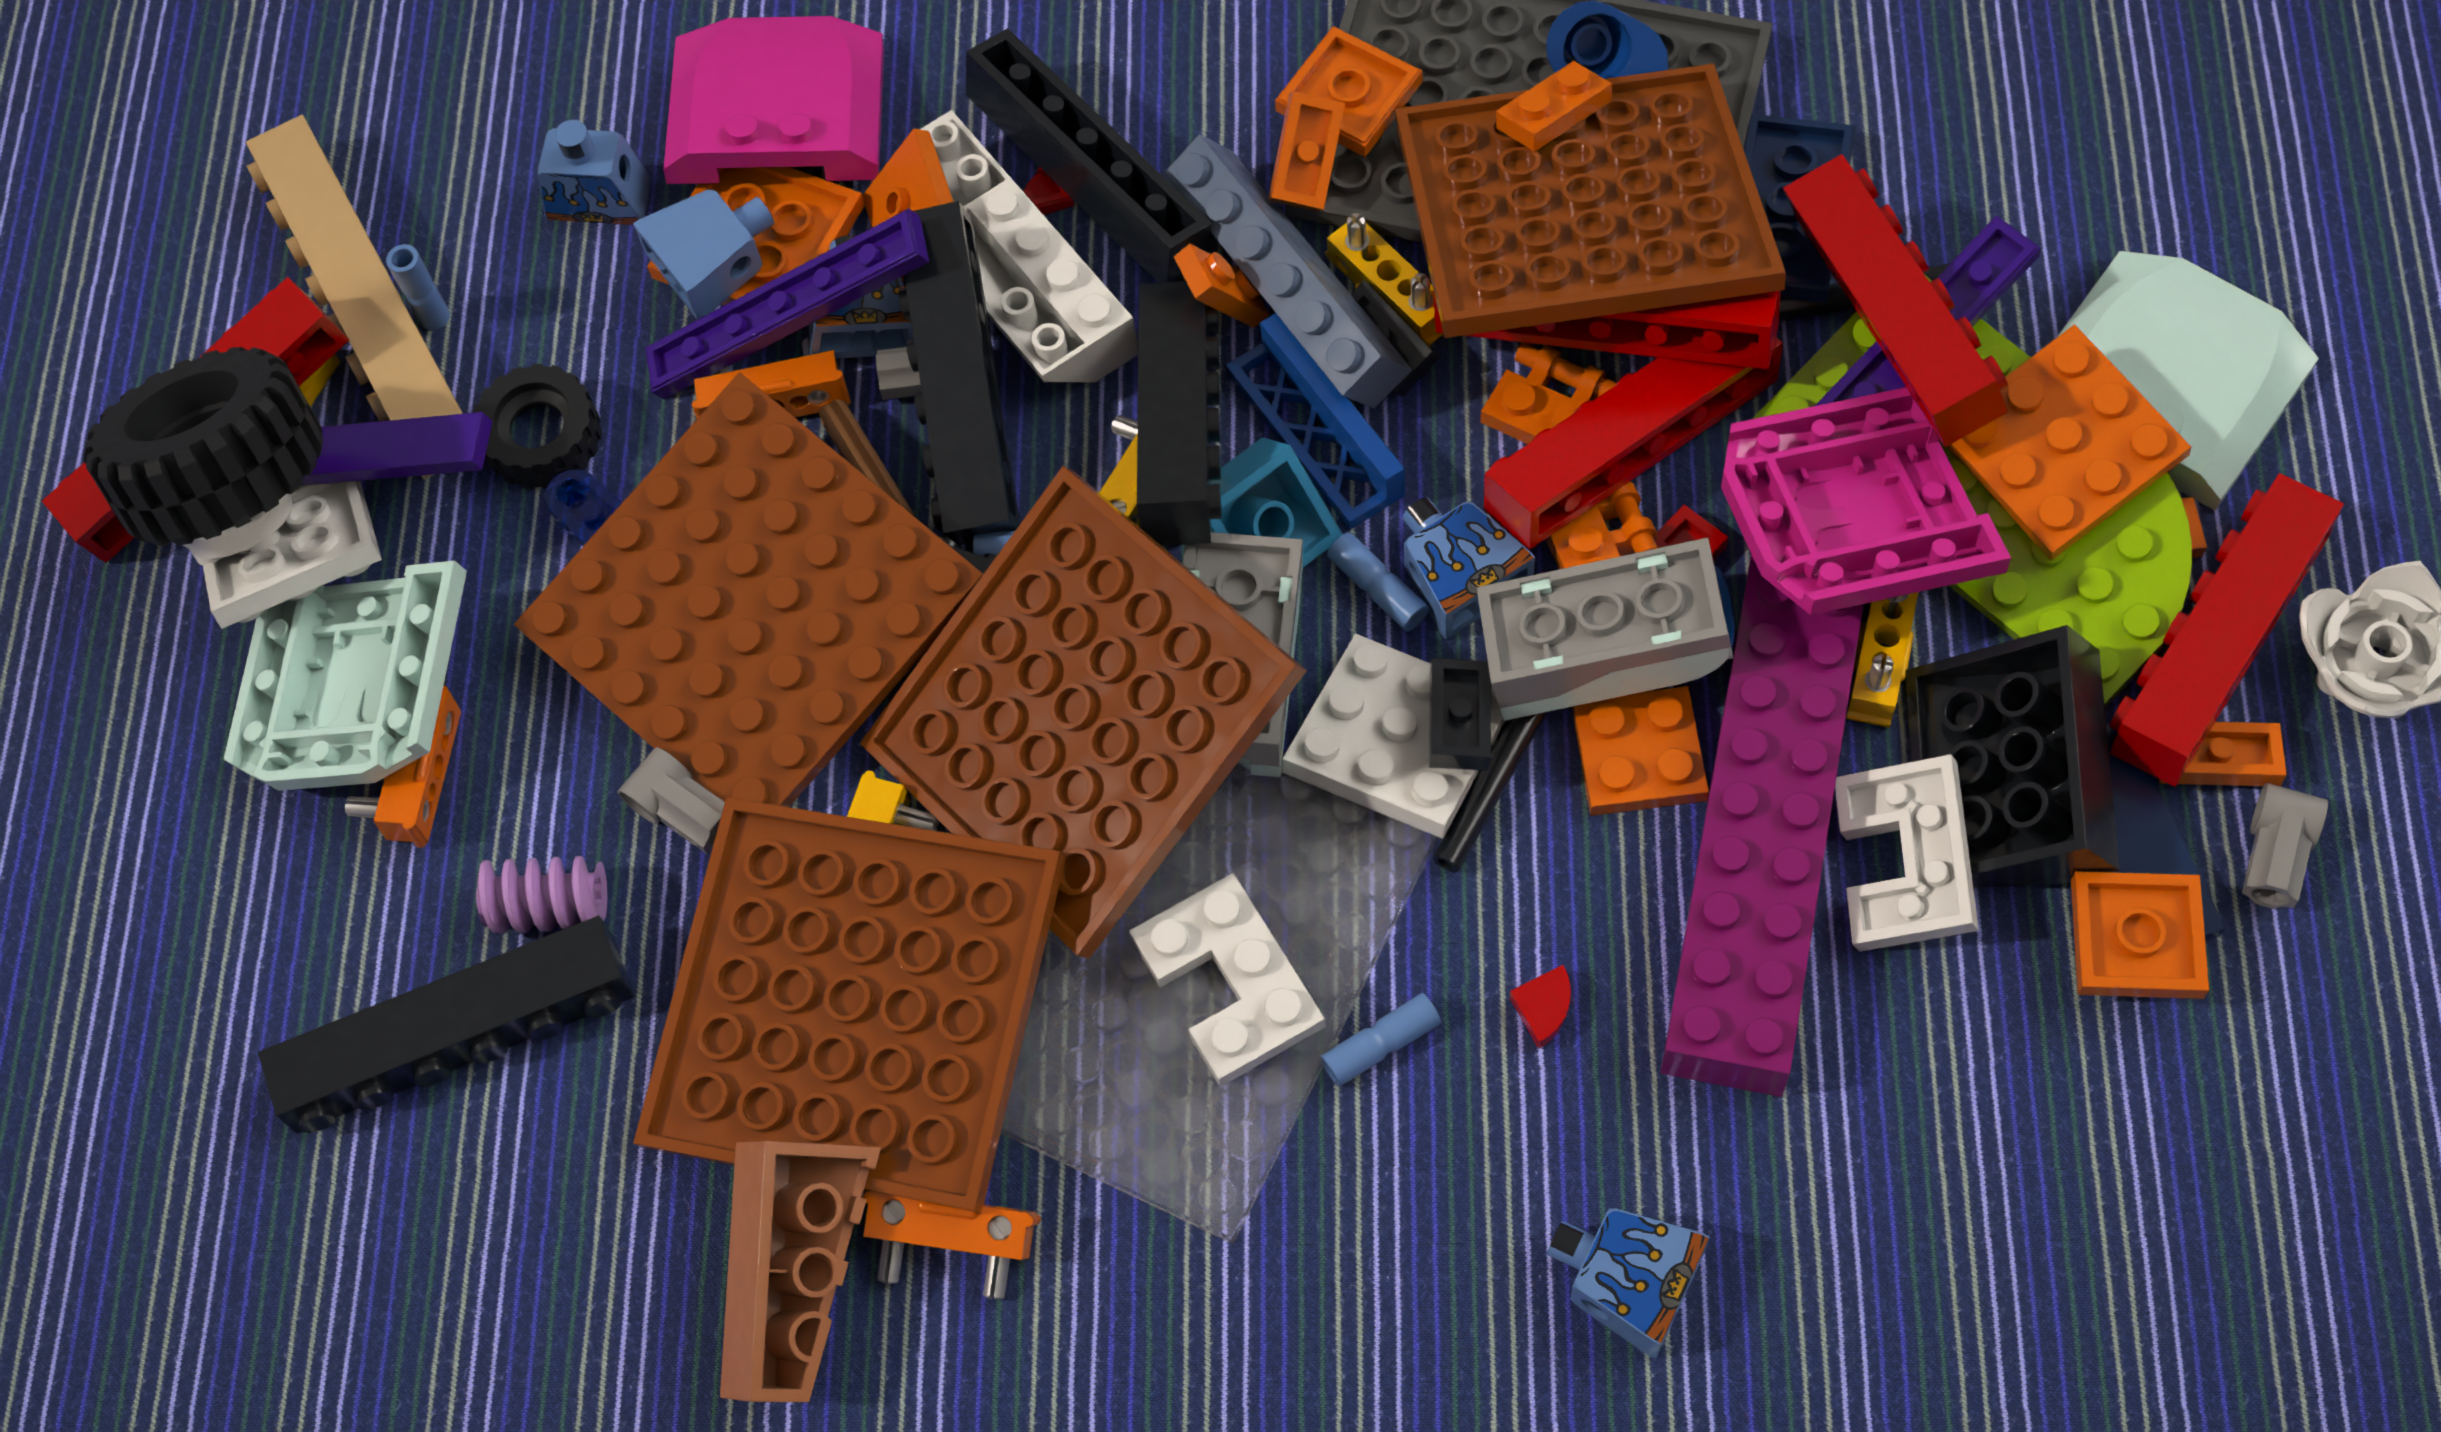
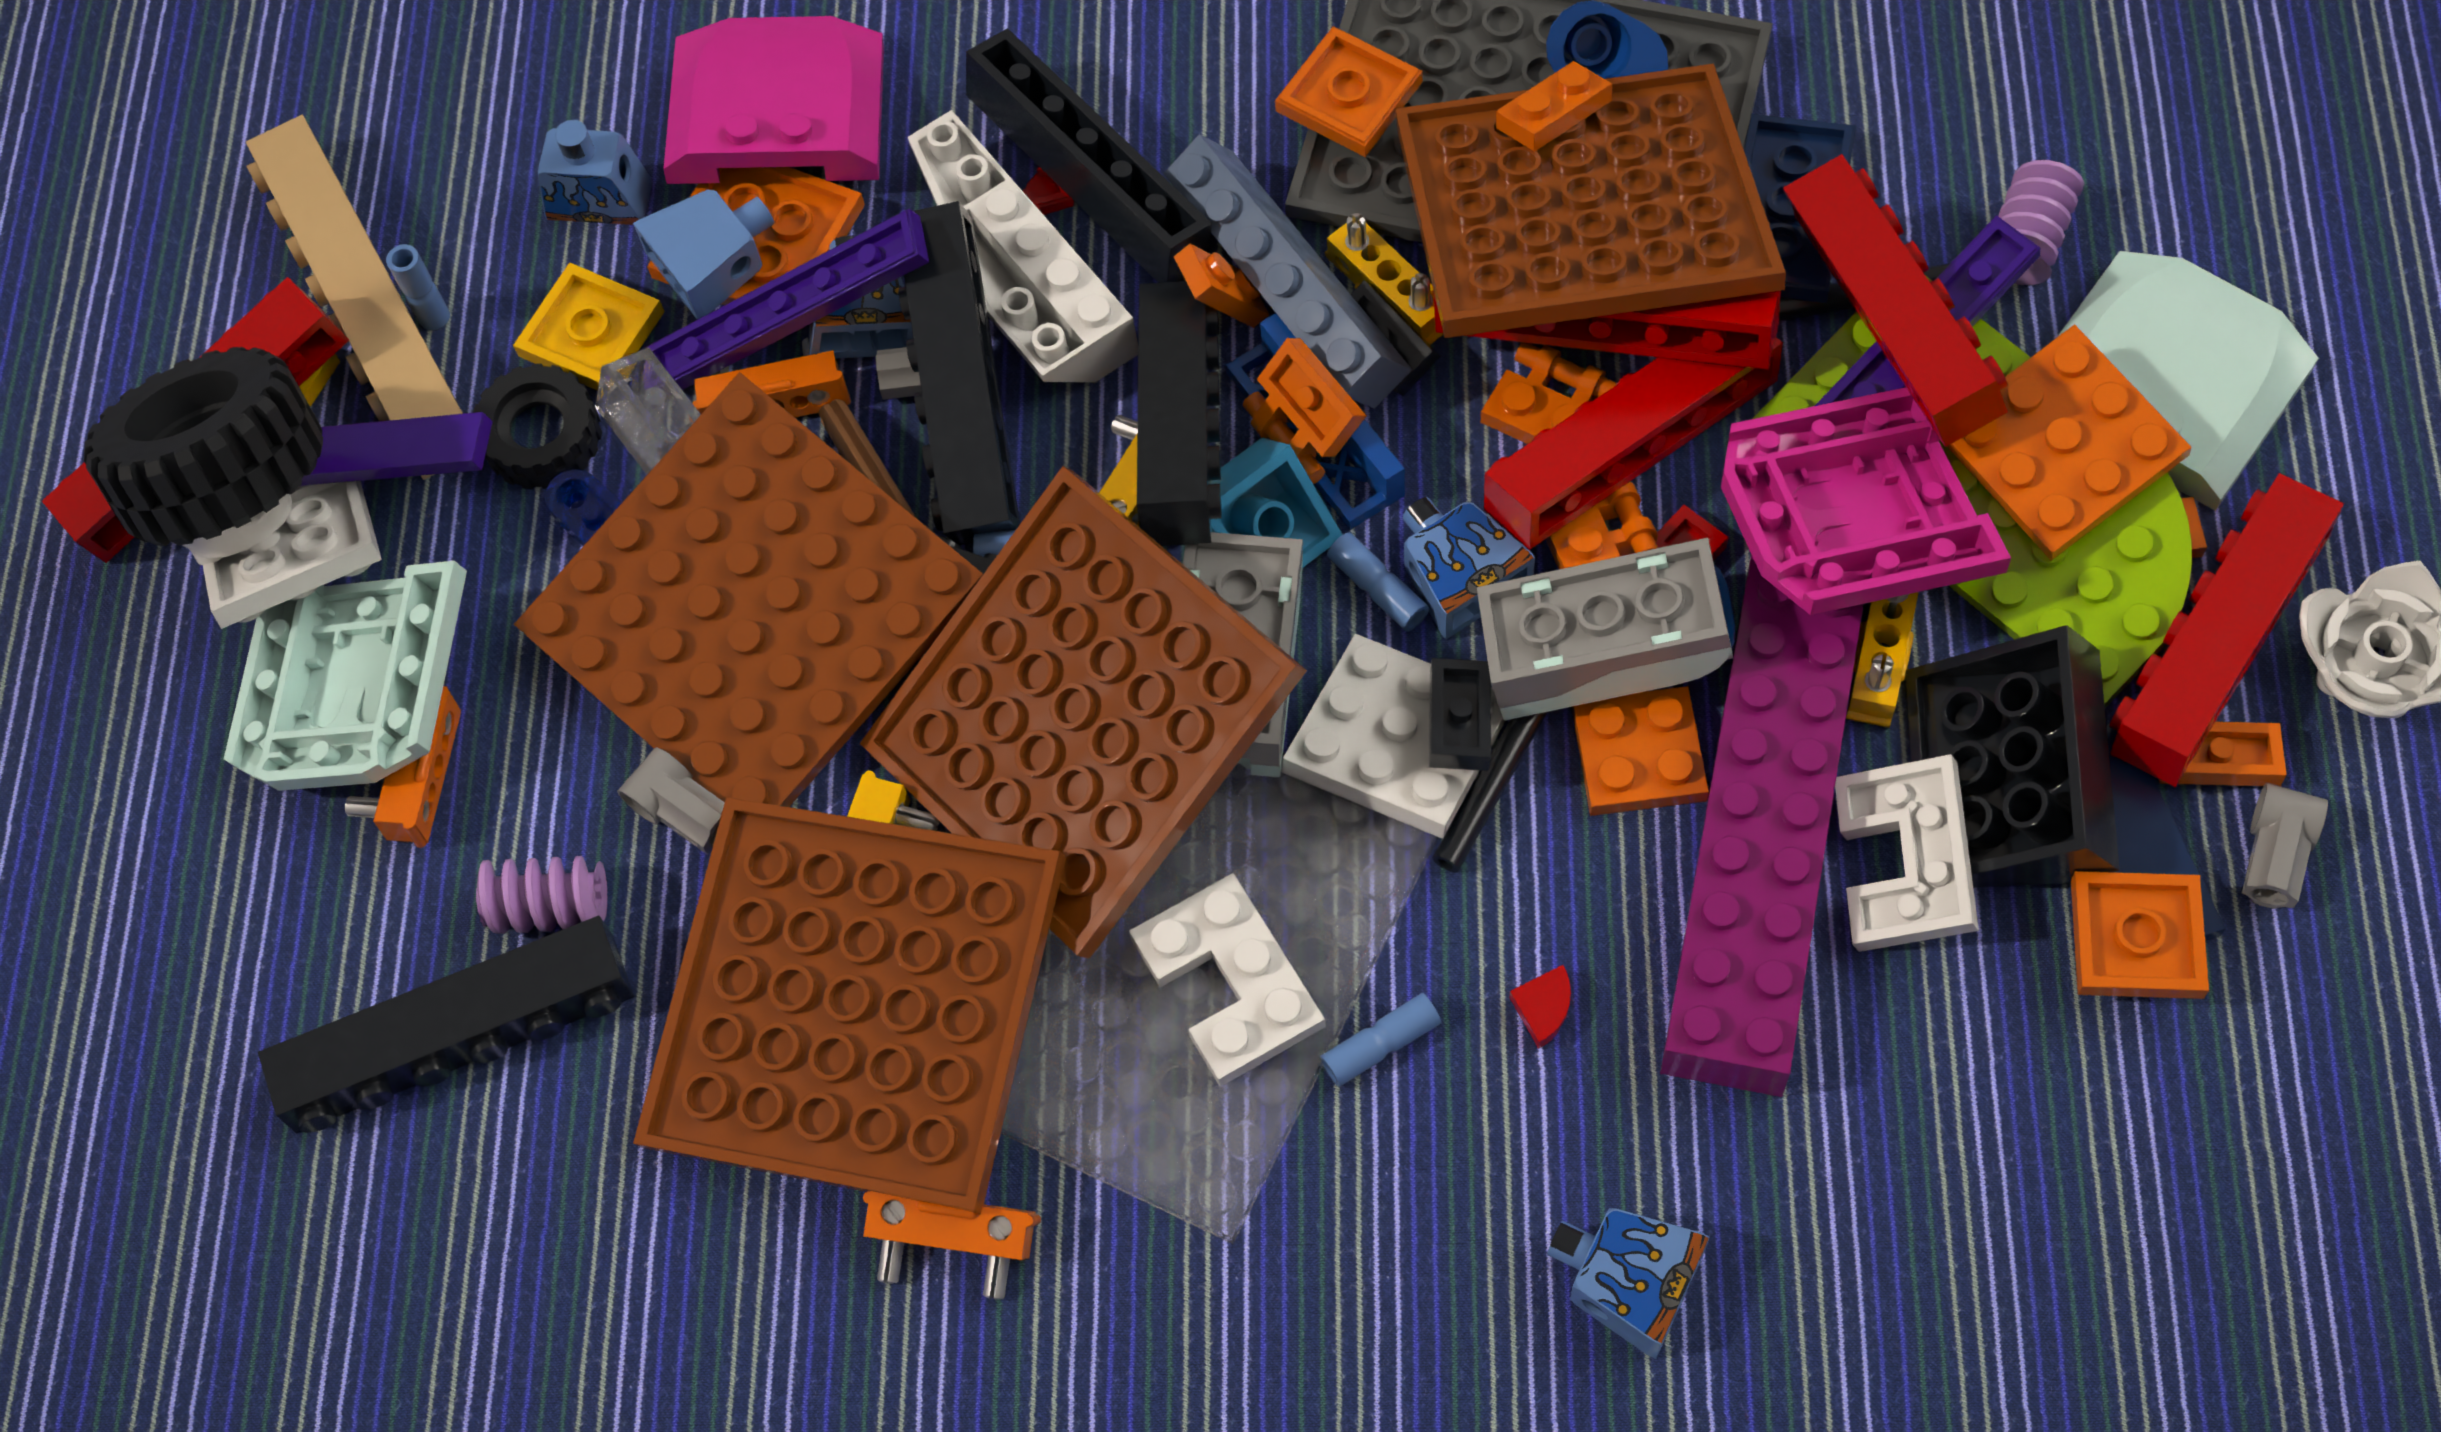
nougat wedge [720,1141,881,1402] -> none
orange plate [862,128,954,282] -> none
orange plate [1268,91,1345,212] -> none
none -> yellow plate [513,262,665,395]
none -> clear brick [595,347,701,475]
none -> orange plate [1243,338,1367,484]
none -> lavender piece [1998,160,2084,285]

